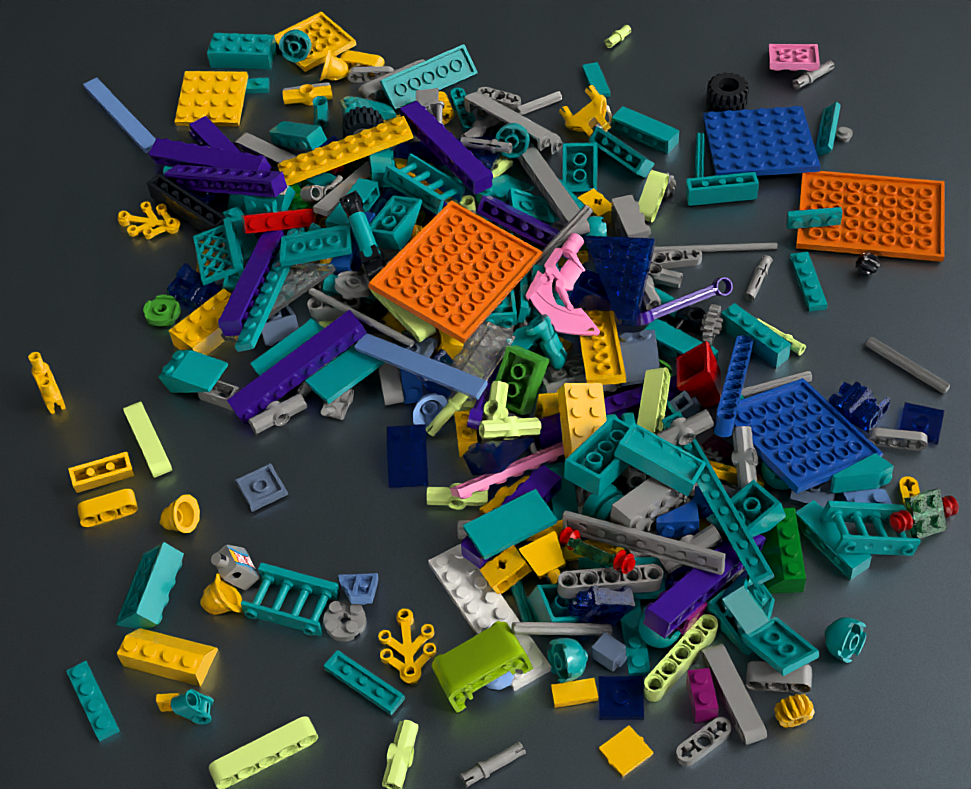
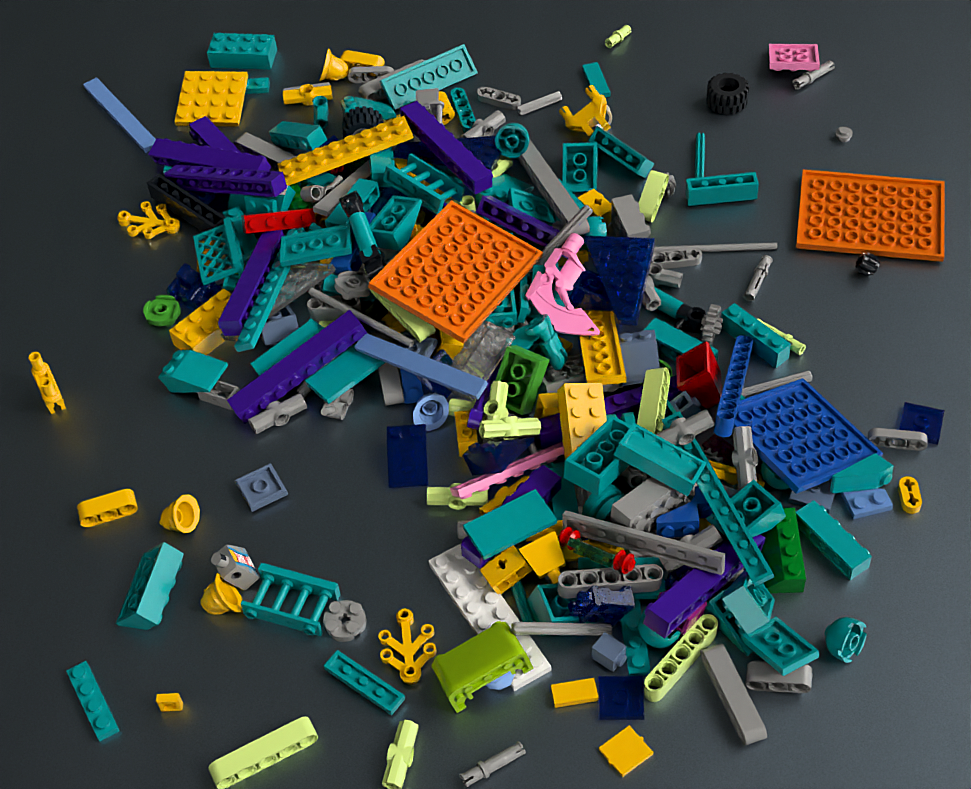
yellow brick [68,452,134,493] -> none
yellow slope [117,628,218,687] -> none
yellowish green beam [123,401,173,478] -> none
teal piece [171,689,214,725] -> none
yellow plate [274,11,356,72] -> none
teal cylinder [279,29,312,63] -> none
medium blue wing [338,573,379,605] -> none
yellowish green pin [425,392,469,437] -> none
light grey pin [460,136,512,154] -> none
light grey cylinder [464,92,563,154] -> none
teal cylinder [547,638,588,684] -> none
teal brick [612,106,679,154] -> none
piece [633,277,733,326] -> none
light grey beam [676,717,732,767] -> none
magenta brick [686,668,719,723] -> none
blue plate [703,106,820,176] -> none
yellow gear [774,694,815,728] -> none
teal plate [786,207,843,229] -> none
teal plate [790,252,828,312] -> none
teal plate [815,101,841,157] -> none
teal fence [821,500,921,556] -> none
clear blue hips [829,381,891,432] -> none
light grey axle [865,337,950,394] -> none
clear green plate [889,489,959,539] -> none

